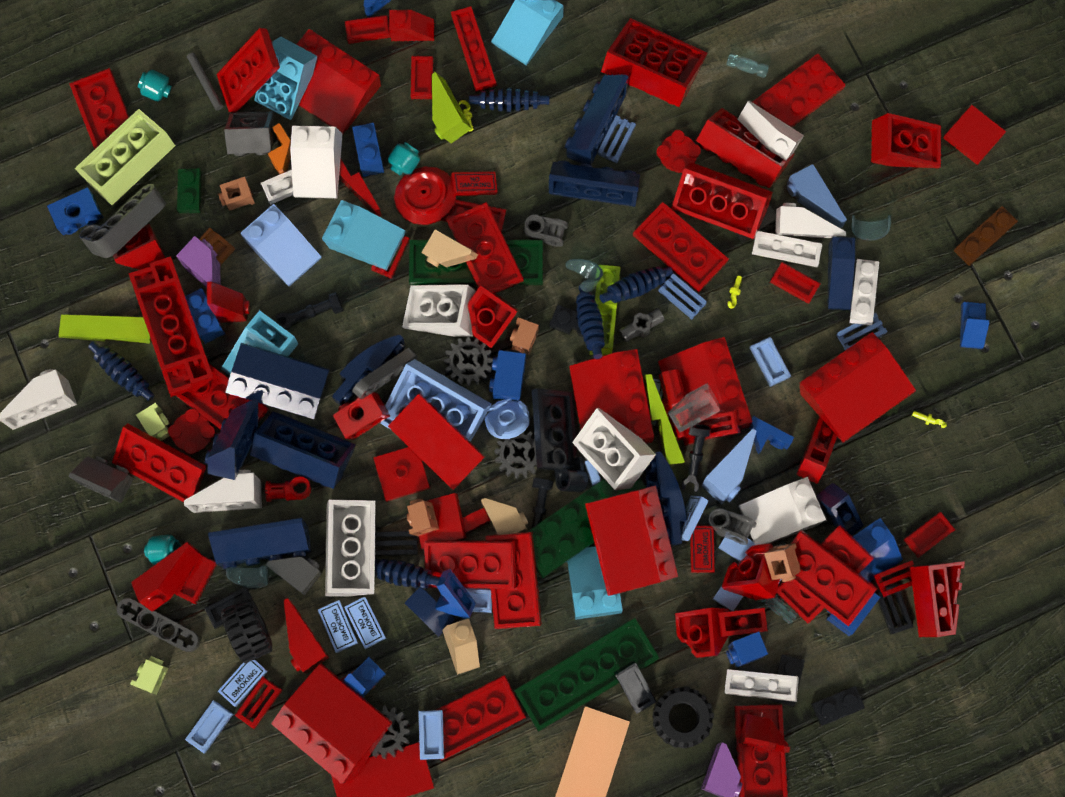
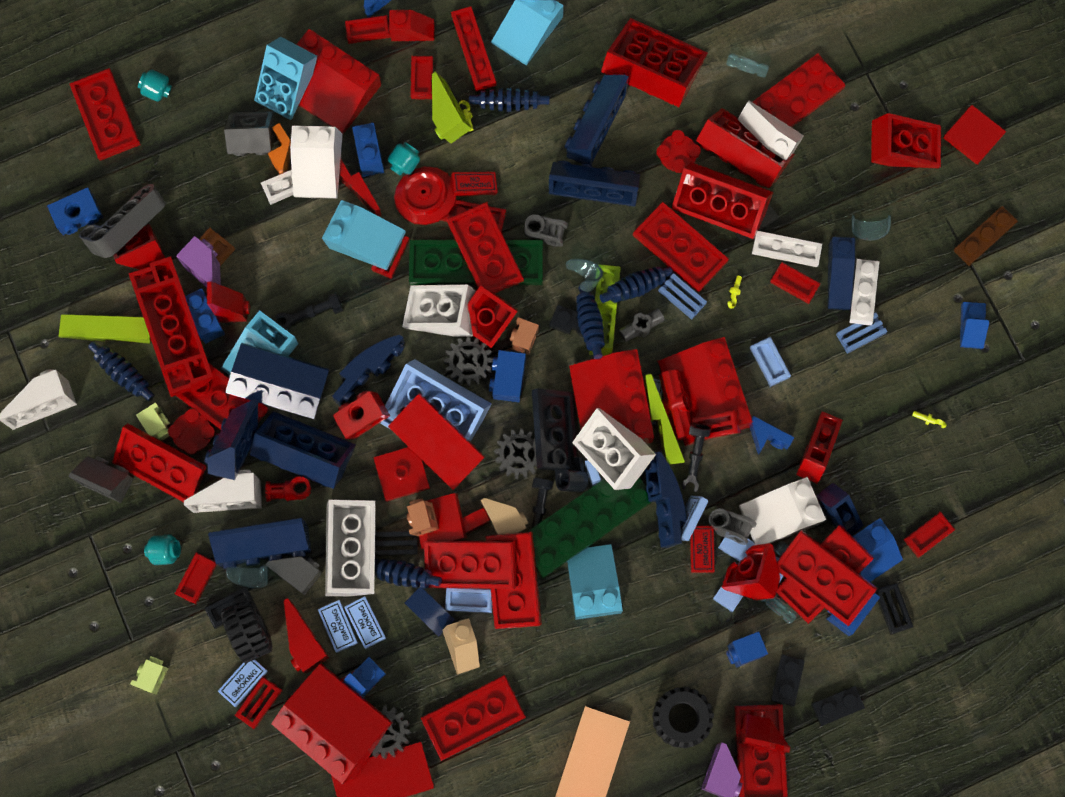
yellowish green slope [75,109,175,205] -> none
dark grey beam [117,598,200,652] -> none
red slope [131,542,202,612] -> none
dark green plate [177,168,201,213] -> none
light blue tile [185,700,233,753] -> none
dark grey bar [187,53,223,111] -> none
red plate [216,28,280,112] -> none
nougat brick [218,177,255,211] -> none
light blue slope [241,204,322,287] -> none
dark grey beam [352,348,418,400] -> none
light blue tile [419,710,444,760] -> none
tan slope [421,230,478,267] -> none
blue slope [435,569,476,619] -> none
light blue tile [485,399,531,439] -> none
dark green plate [514,618,660,732] -> none
red slope [585,486,678,596] -> none
medium blue tile [597,115,636,163] -> none
tile [614,661,657,714] -> none
clear slope [668,383,720,432] -> none
red slope [675,608,729,658] -> none
light blue slope [702,429,756,505] -> none
red slope [718,608,768,637] -> none
white plate [725,669,799,702] -> none
nougat brick [764,543,801,582] -> none
white slope [775,203,846,238] -> none
medium blue slope [787,164,847,228] -> none
red slope [800,332,916,443] -> none
red tile [874,561,914,597] -> none
red wedge [910,561,965,637] -> none

